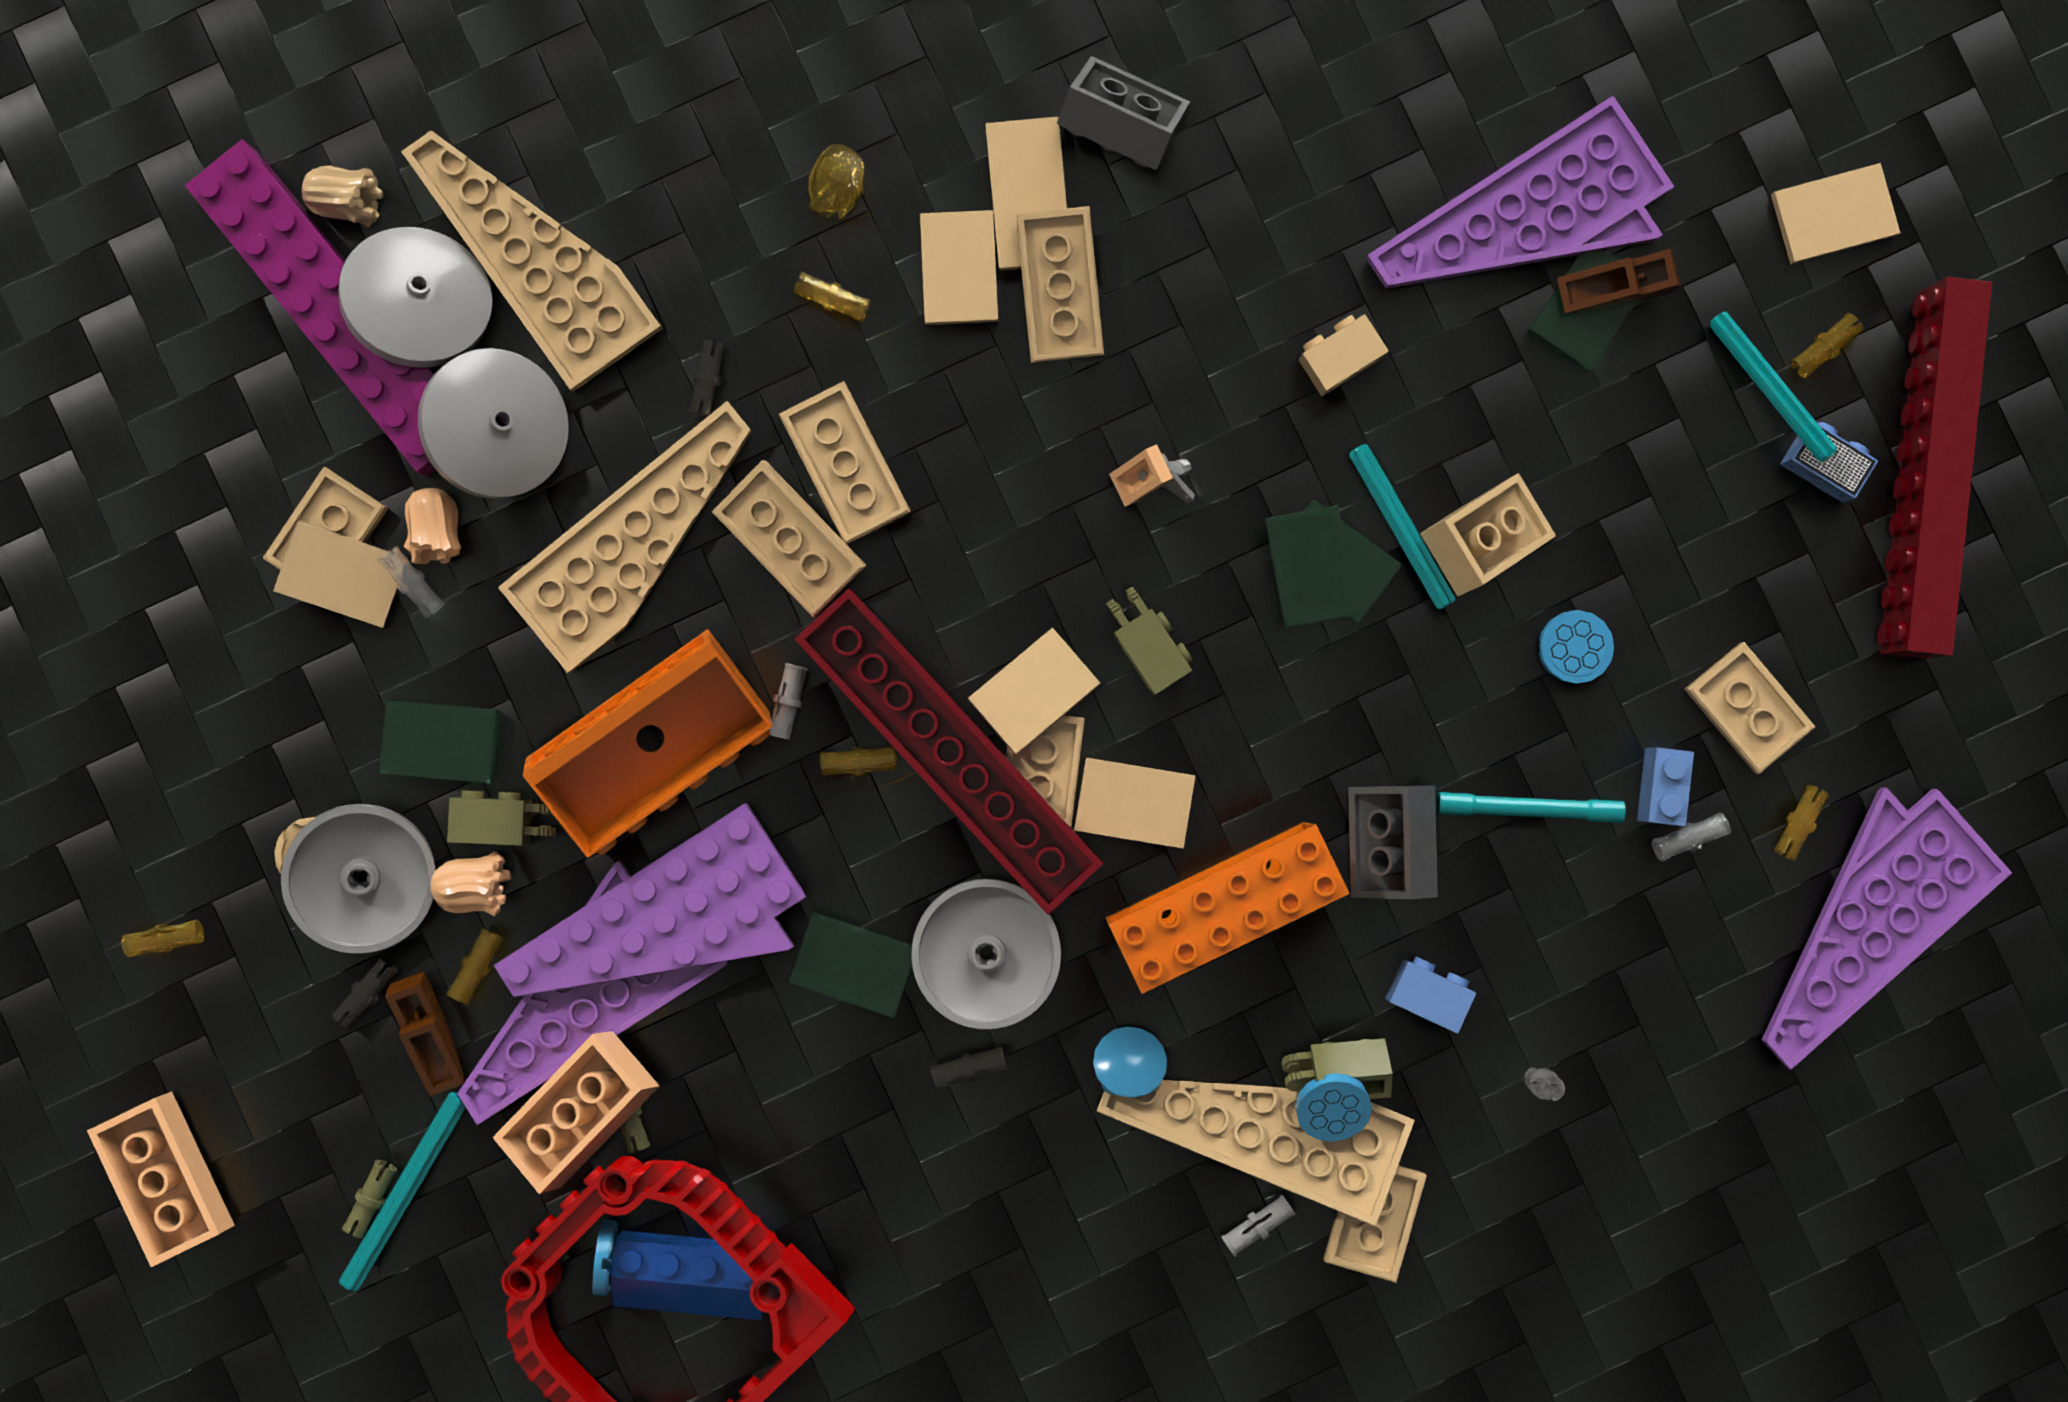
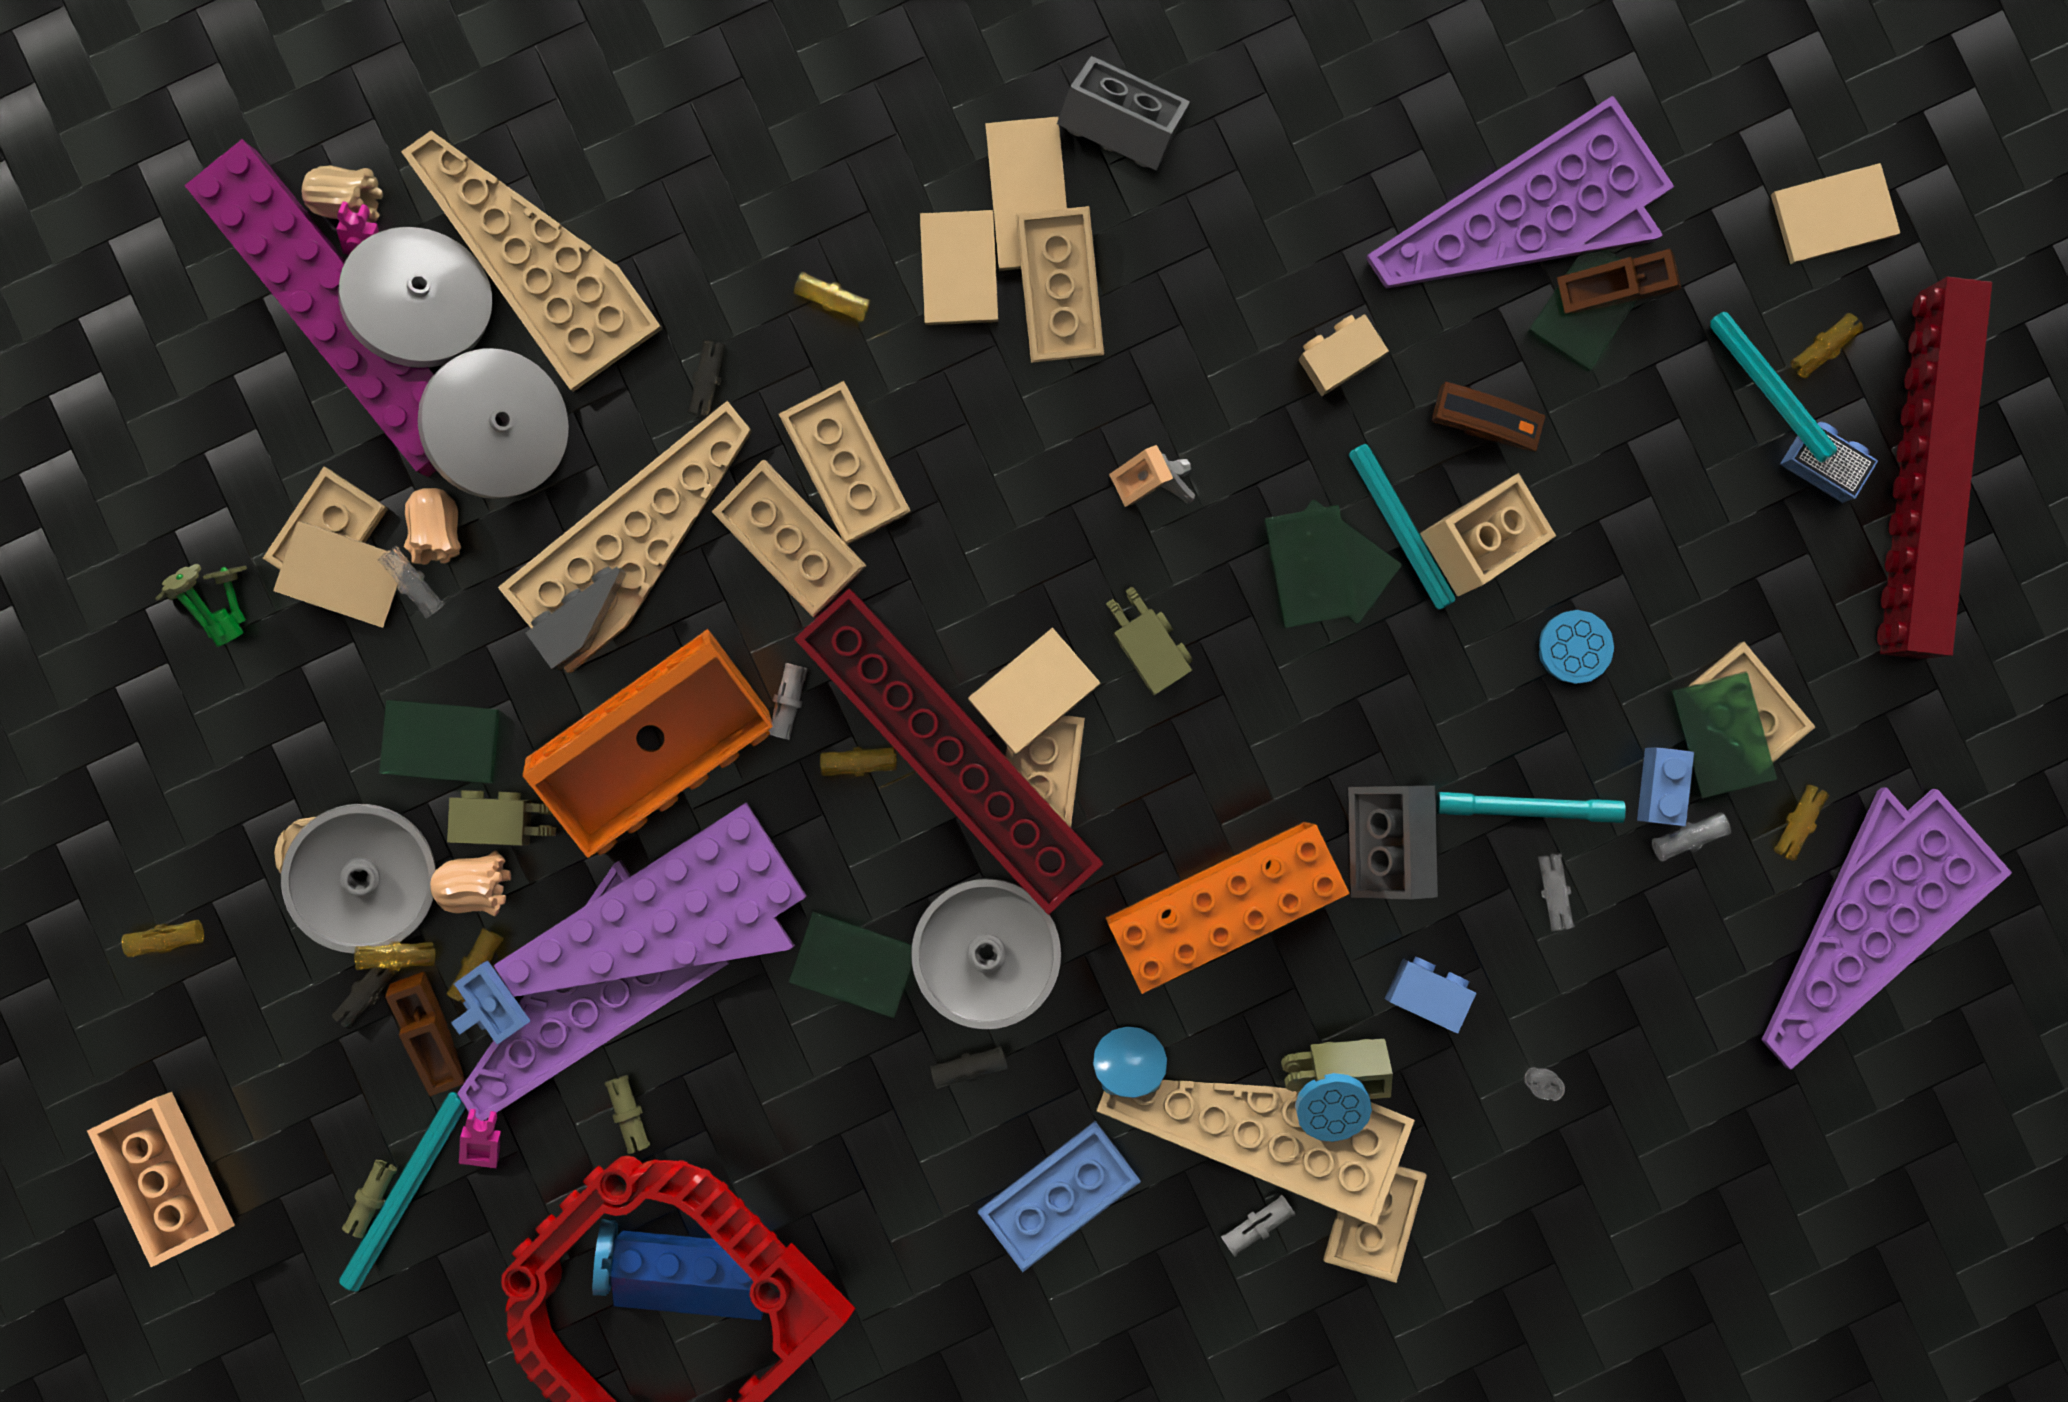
light nougat brick [493,1031,659,1194] -> none
clear yellow hat [808,144,864,219] -> none
tan tile [1074,758,1195,849] -> none
none -> green plant [155,564,247,646]
none -> dark pink plate [336,201,379,255]
none -> clear yellow pin [354,941,435,971]
none -> medium blue hinge [451,960,530,1045]
none -> dark pink plate [459,1108,501,1168]
none -> dark grey slope [526,566,626,671]
none -> medium blue tile [978,1121,1141,1272]
none -> reddish brown slope [1431,382,1546,452]
none -> clear pin [1538,853,1575,931]
none -> clear green tile [1672,671,1777,798]

